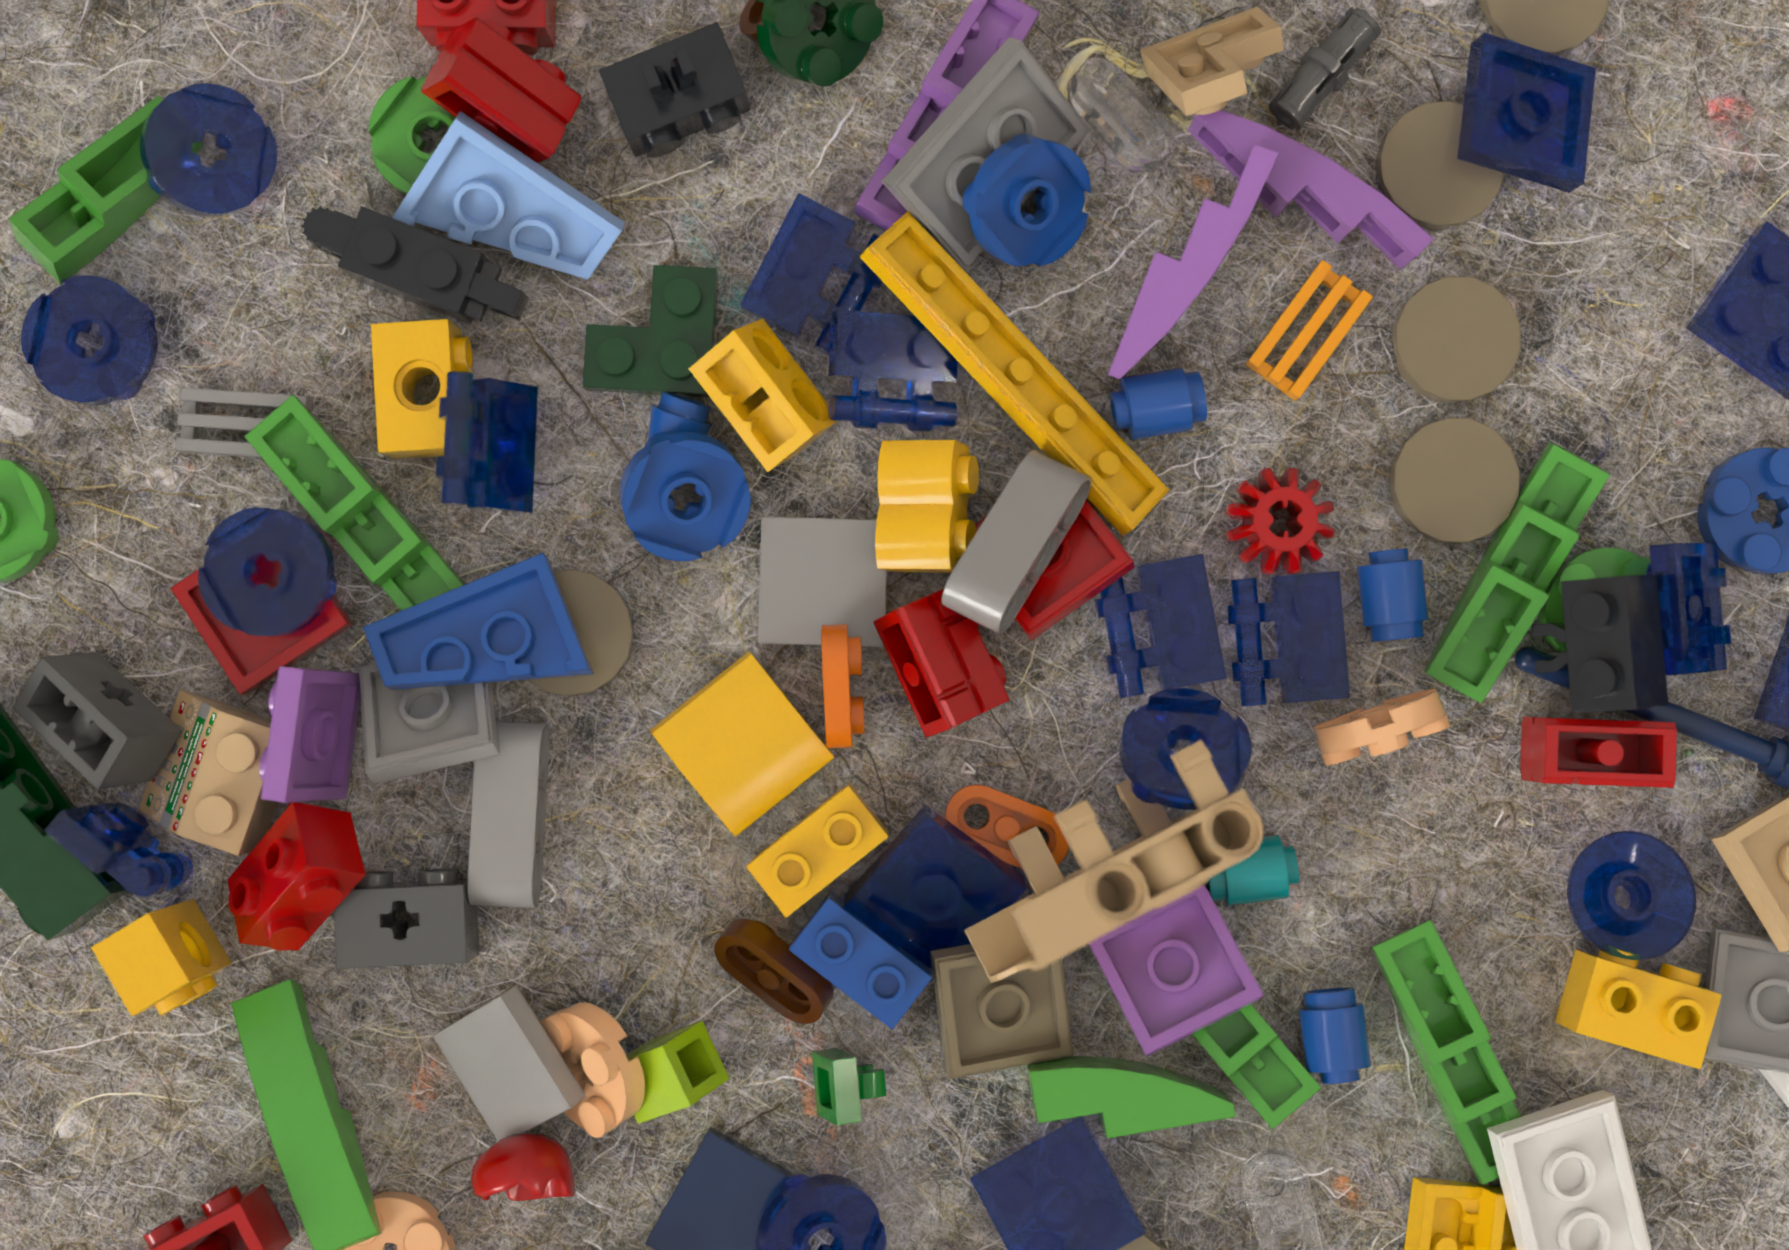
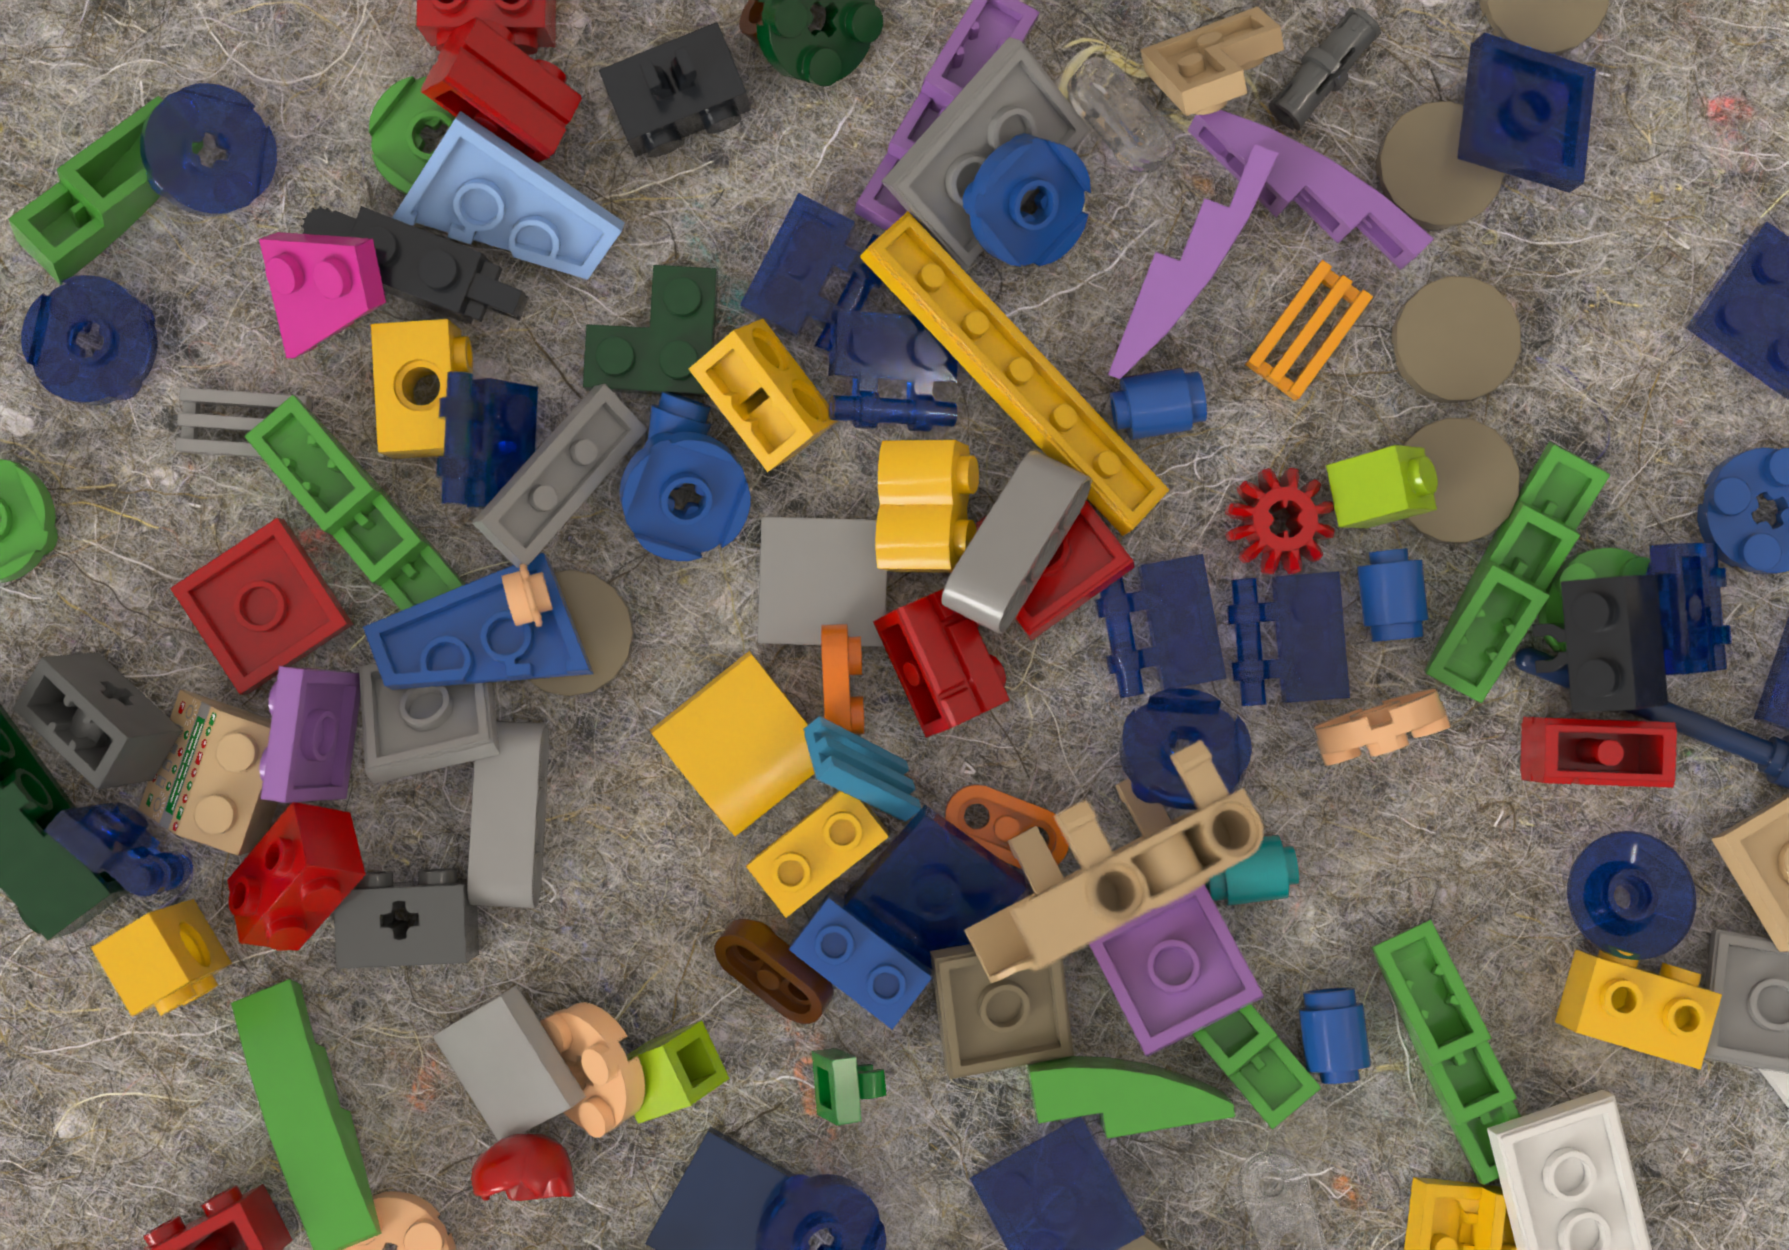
clear blue plate [198,507,337,637] -> none
none -> dark pink wing [259,232,386,359]
none -> light grey plate [471,384,648,568]
none -> light nougat plate [502,564,553,627]
none -> dark azure tile [804,716,922,822]
none -> lime brick [1326,445,1438,528]

